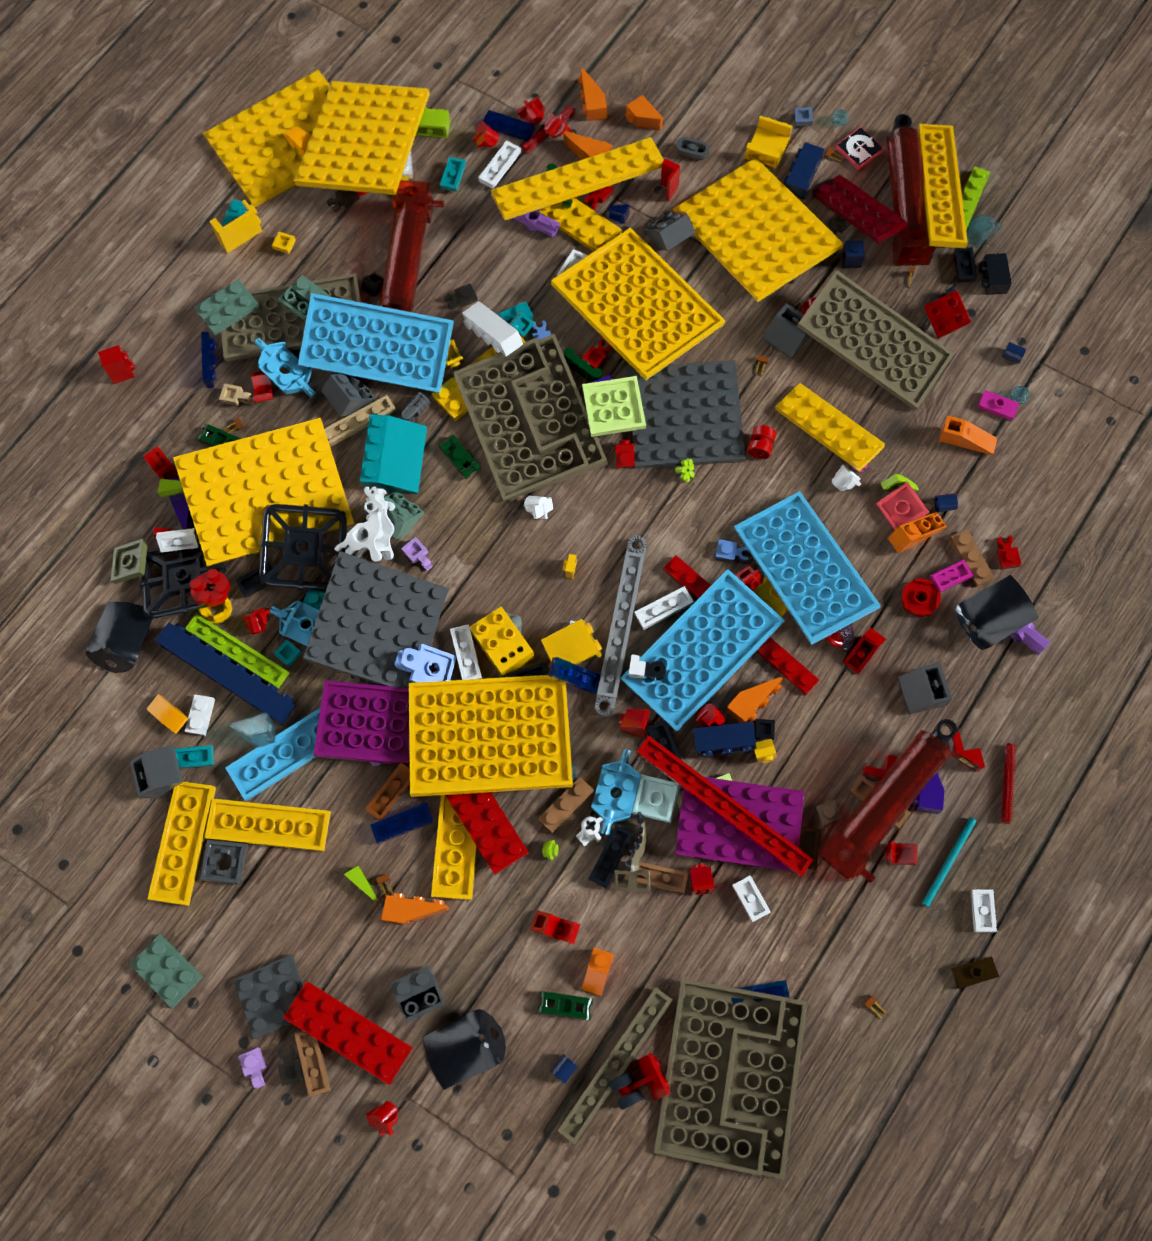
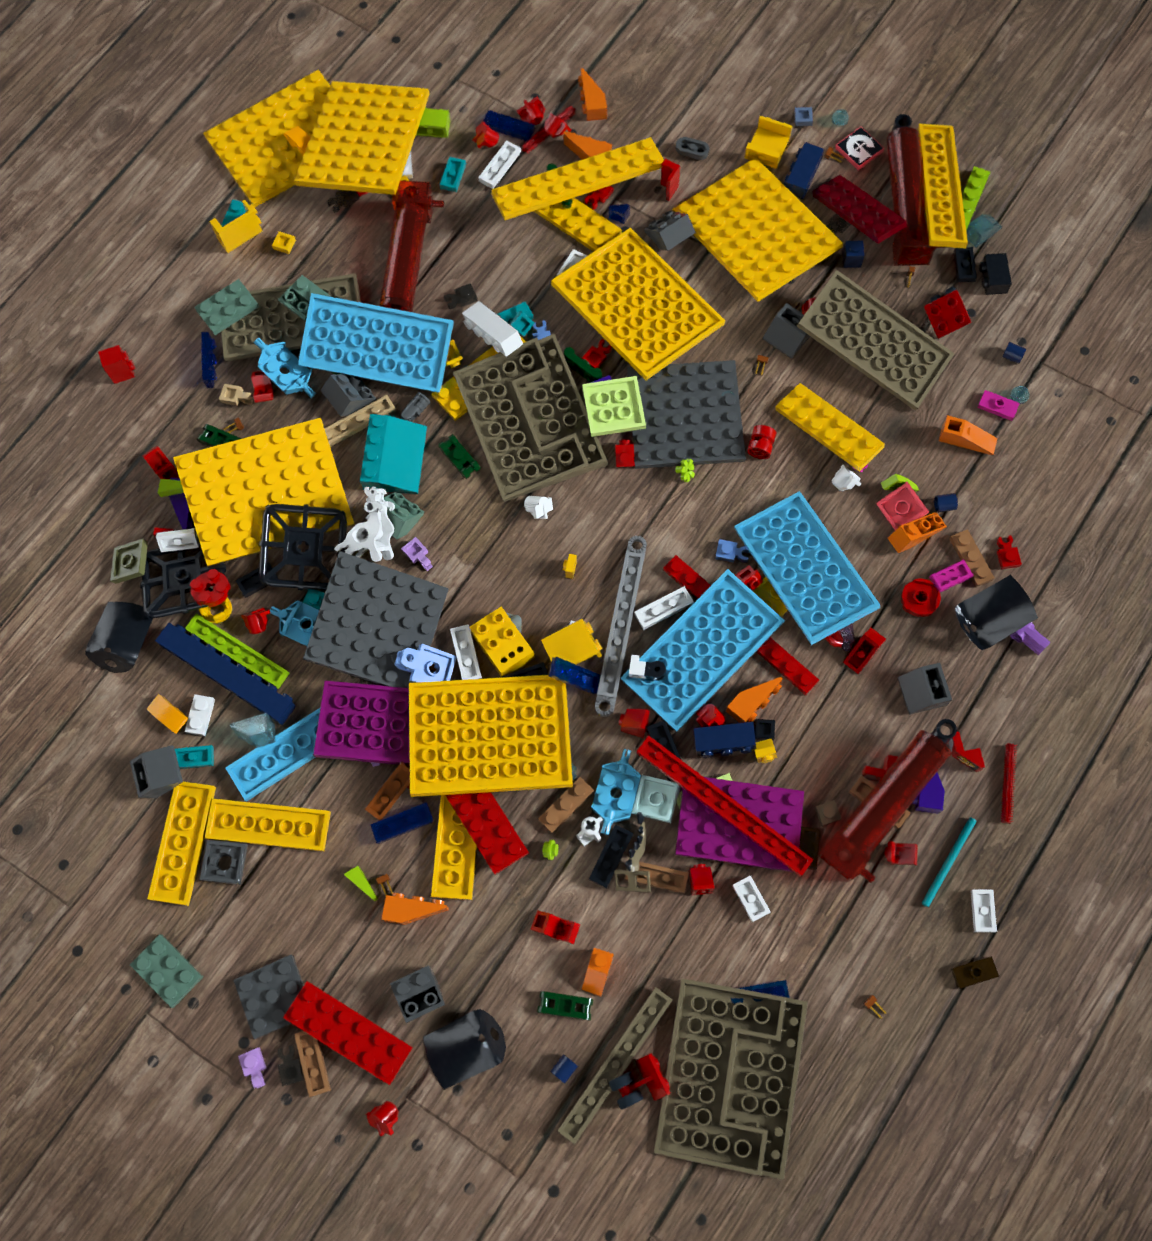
teal plate [274,640,302,667] -> none
black slope [361,272,388,297] -> none
medium lavender piece [511,210,560,237] -> none
orange slope [625,95,663,130] -> none

